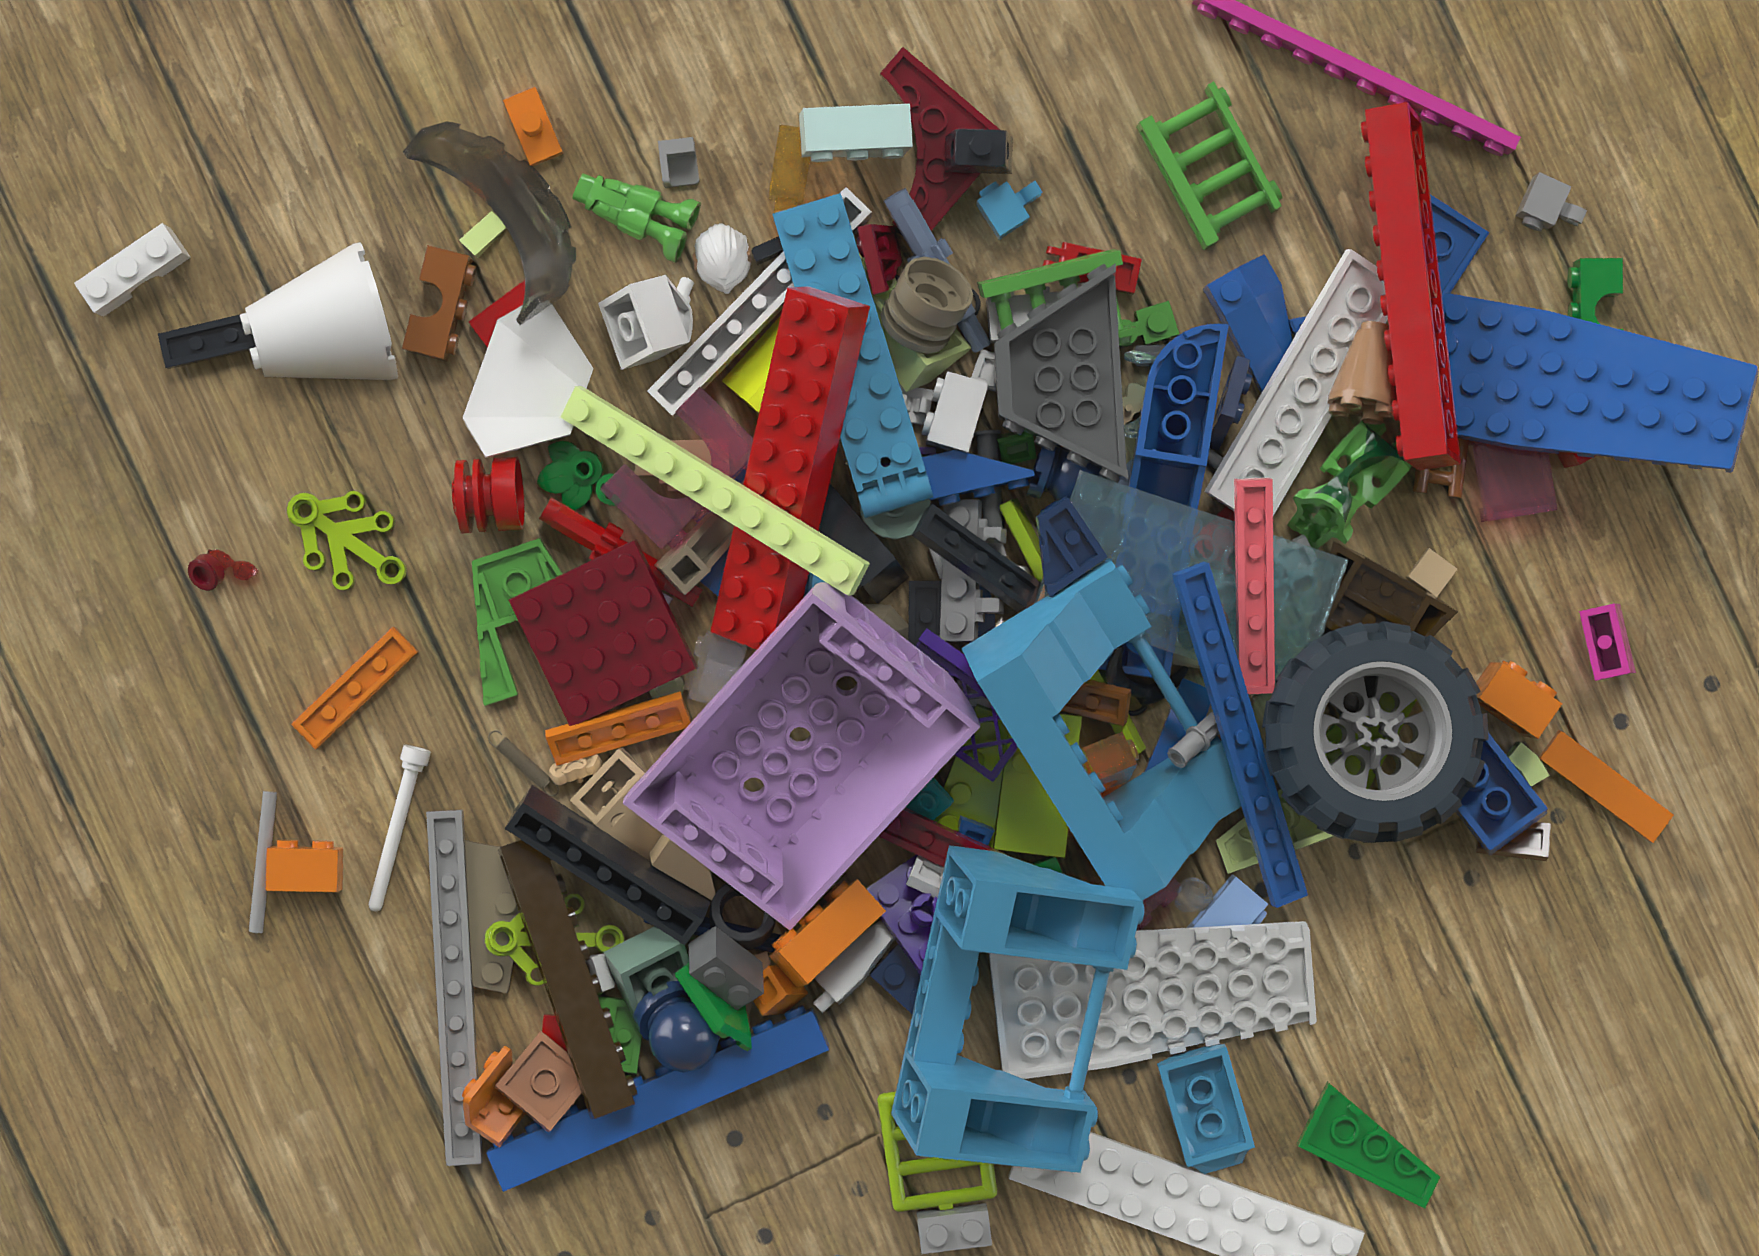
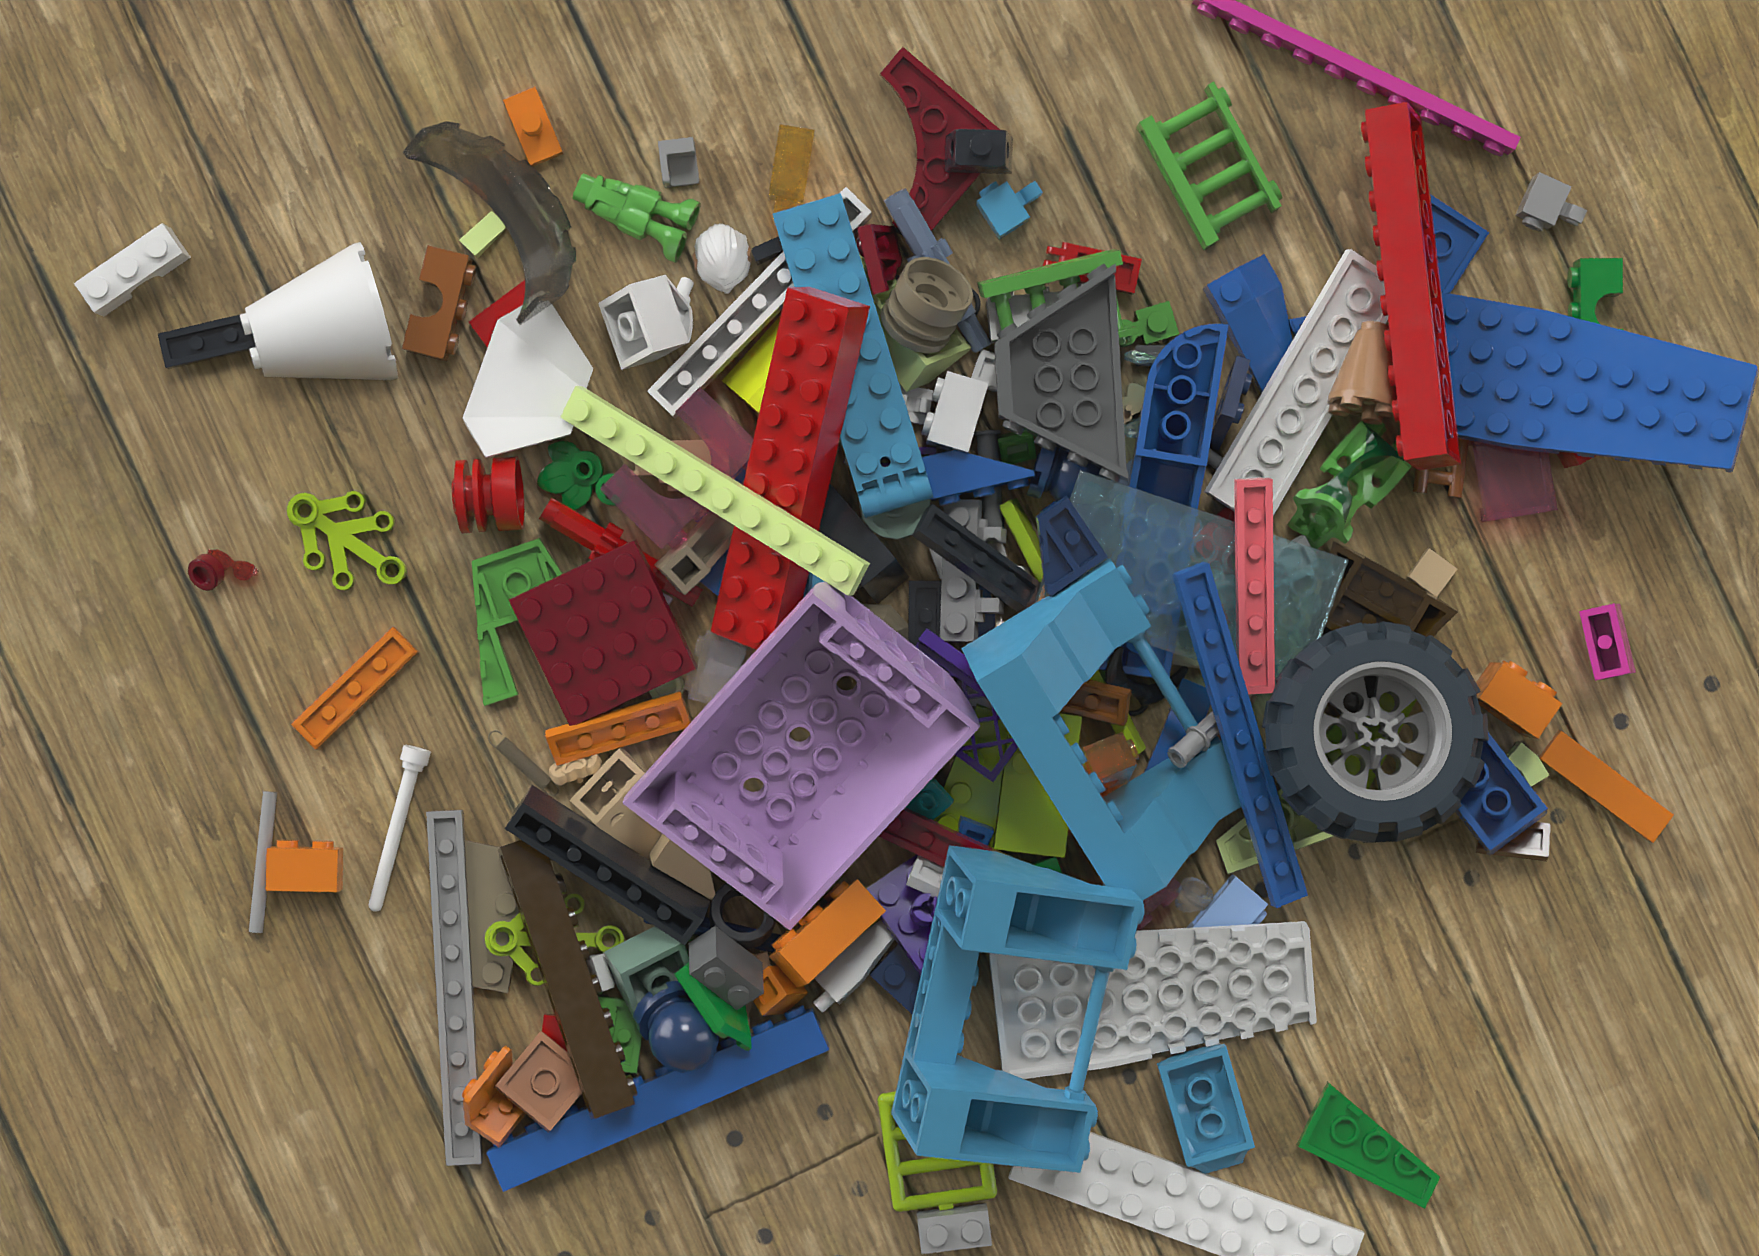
light aqua wedge [799,104,913,162] -> none

